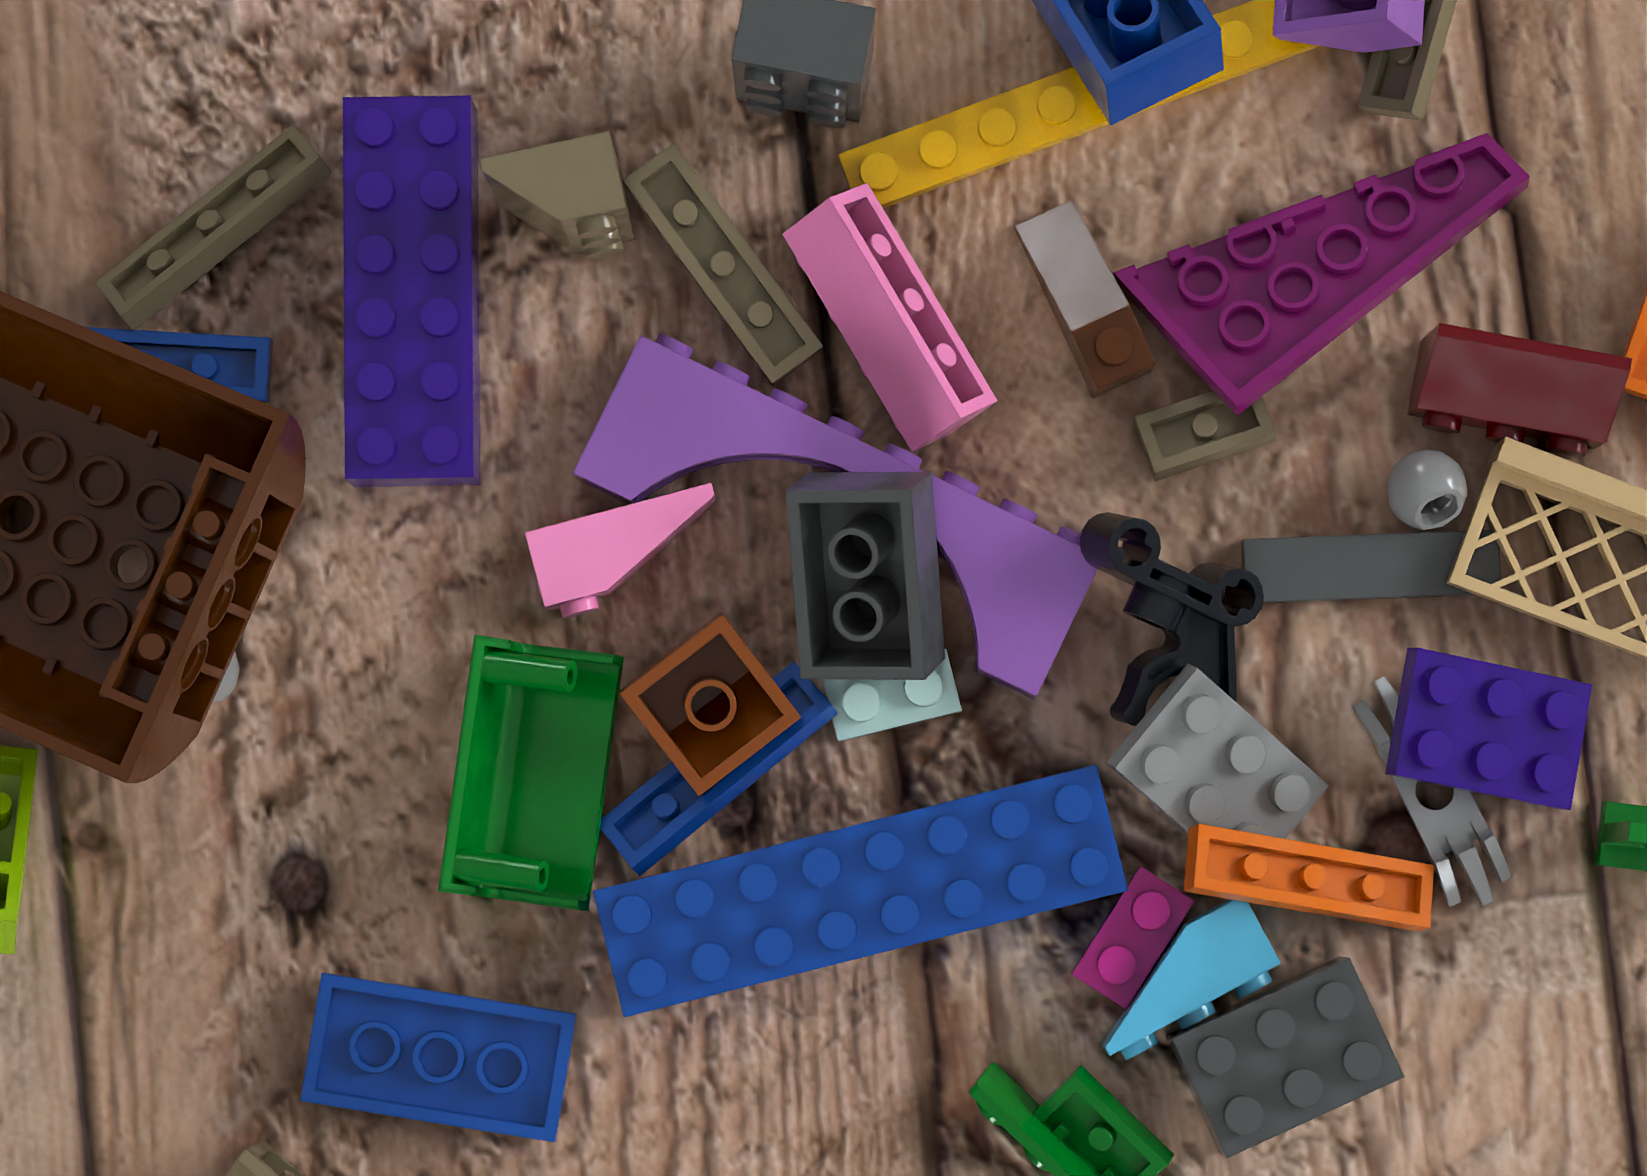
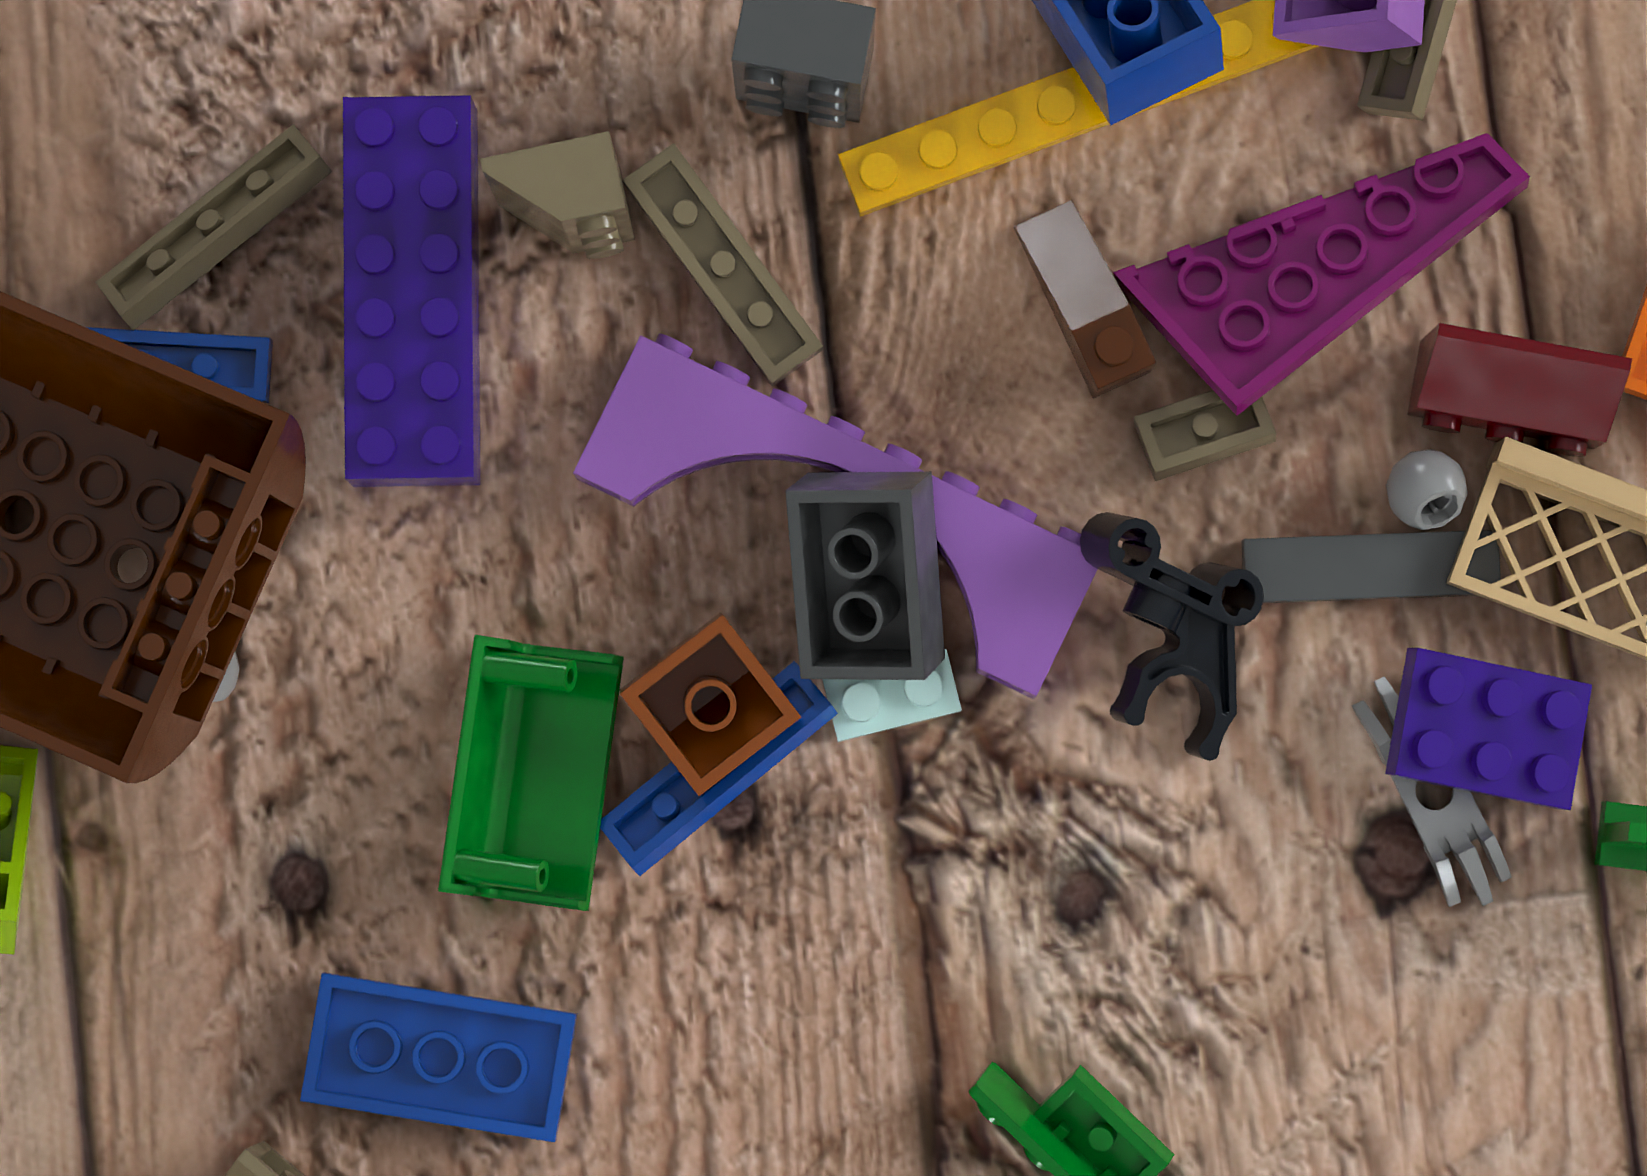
bright pink slope [525,483,716,618] -> none
blue brick [593,765,1129,1017] -> none
bright pink brick [782,183,998,452] -> none
dark pink plate [1070,866,1194,1009] -> none
medium azure slope [1101,899,1281,1060] -> none
light grey plate [1106,663,1329,839] -> none
dark grey brick [1166,956,1405,1158] -> none
orange plate [1184,824,1434,932] -> none

